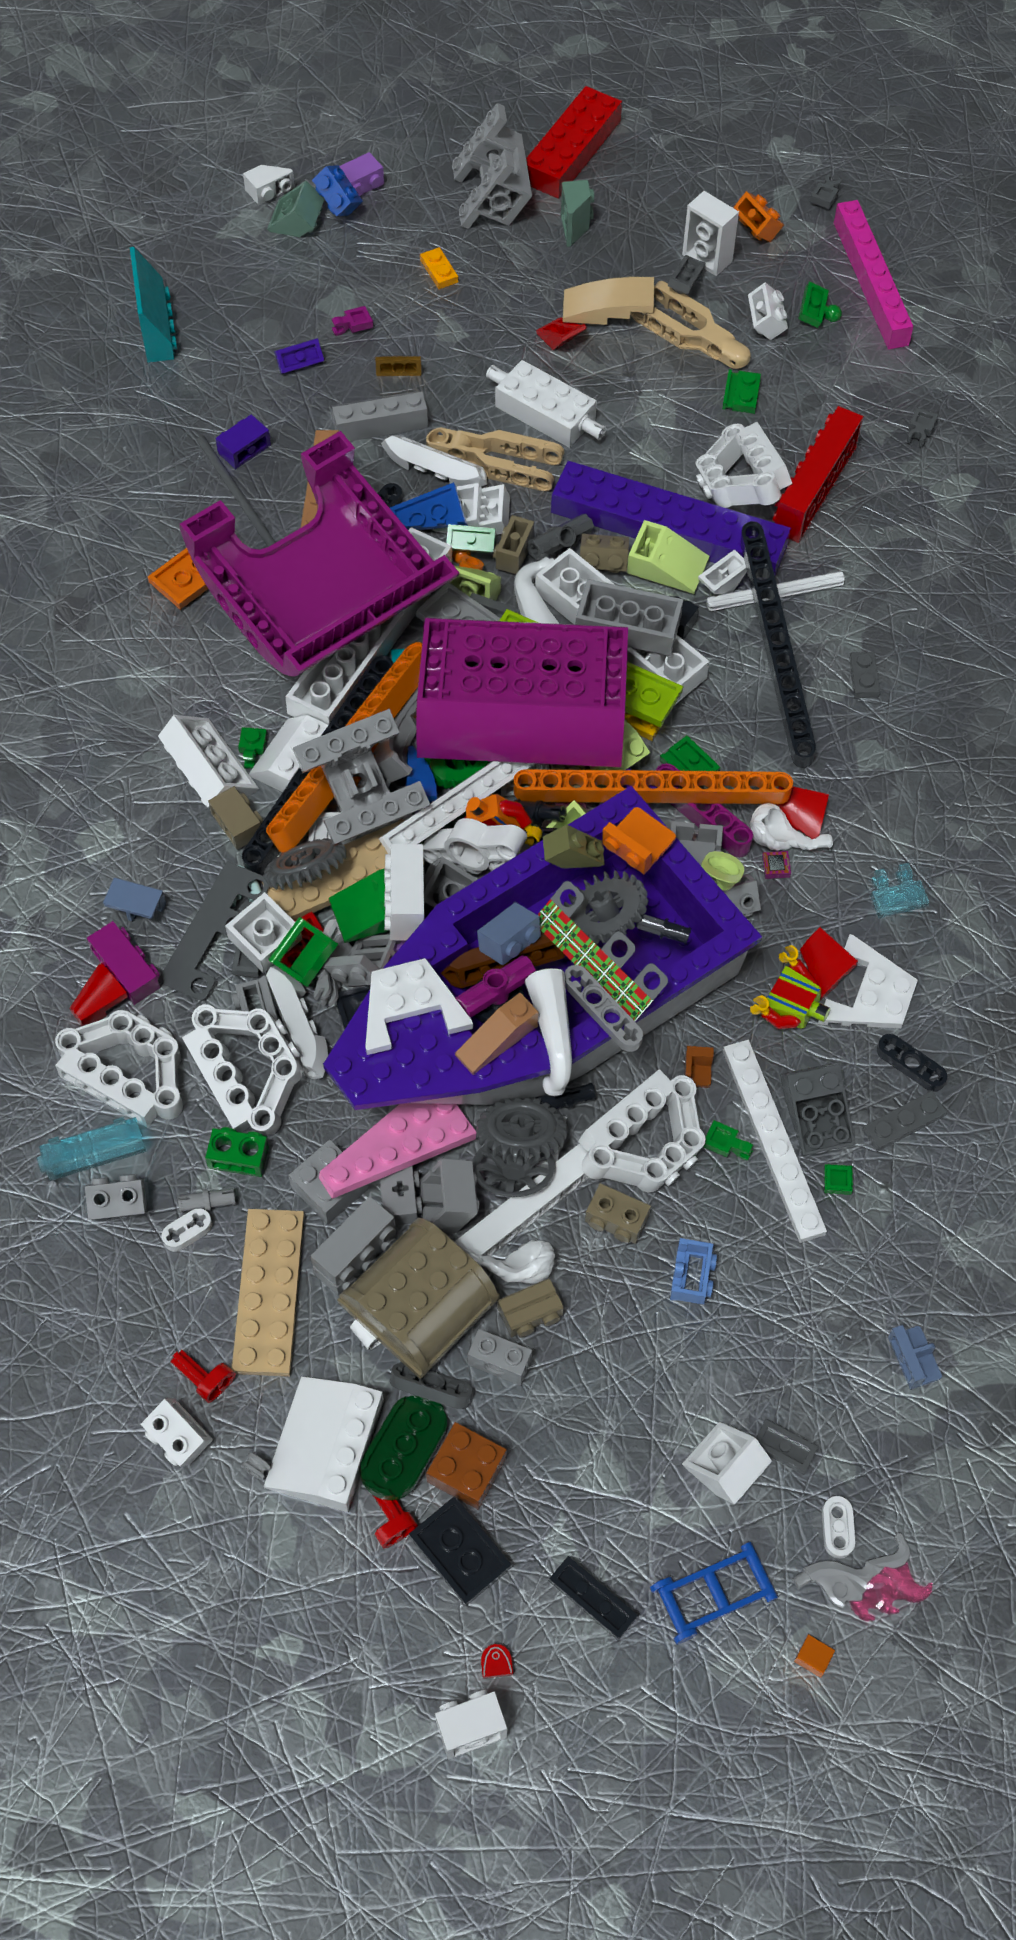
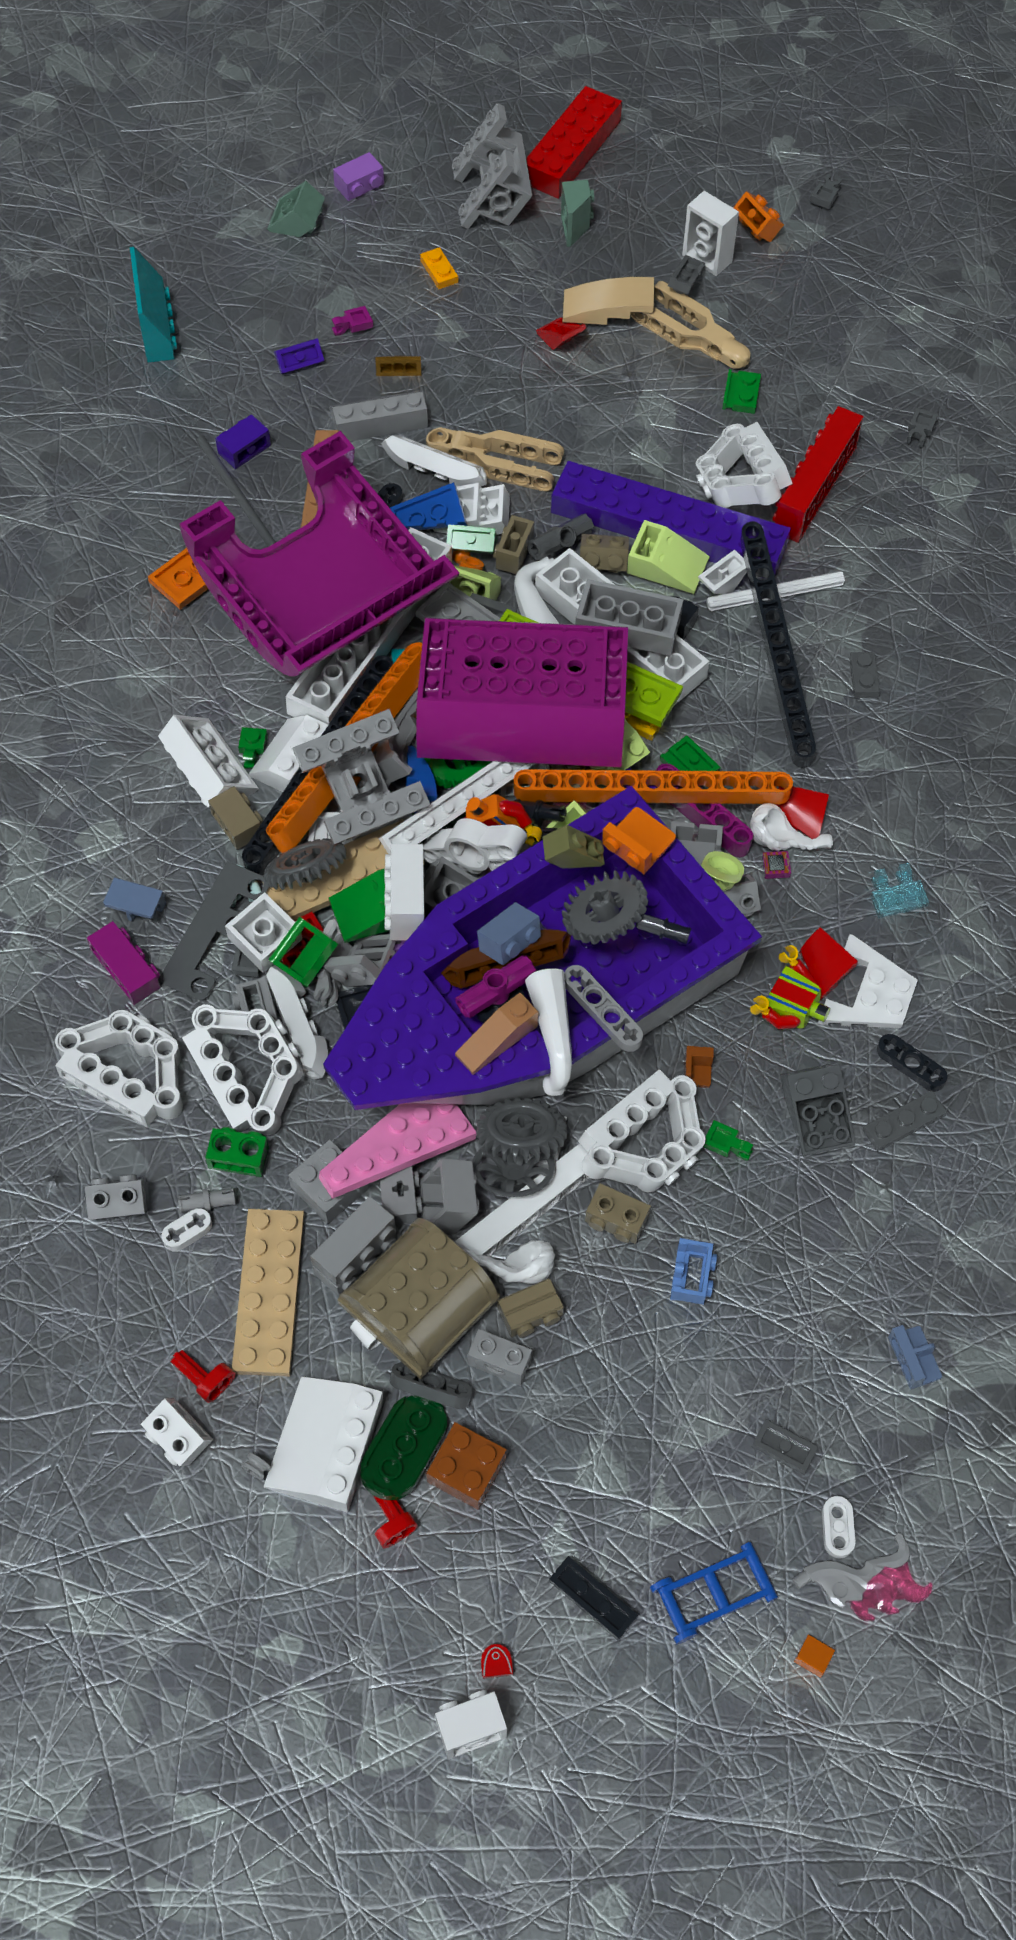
clear light blue brick [37,1117,146,1181] -> none
red slope [69,963,128,1026] -> none
white slope [243,165,295,205] -> none
blue brick [312,165,363,216] -> none
white wing [366,958,473,1055] -> none
black plate [409,1496,512,1607] -> none
white brick [486,360,606,448] -> none
piece [538,881,668,1021] -> none
black pin [539,1082,596,1109] -> none
white slope [682,1422,772,1504] -> none
white plate [723,1039,827,1243] -> none
white brick [748,282,788,340] -> none
green plate [798,281,842,328] -> none
green tile [824,1164,853,1195] -> none
dark pink brick [834,200,914,350] -> none

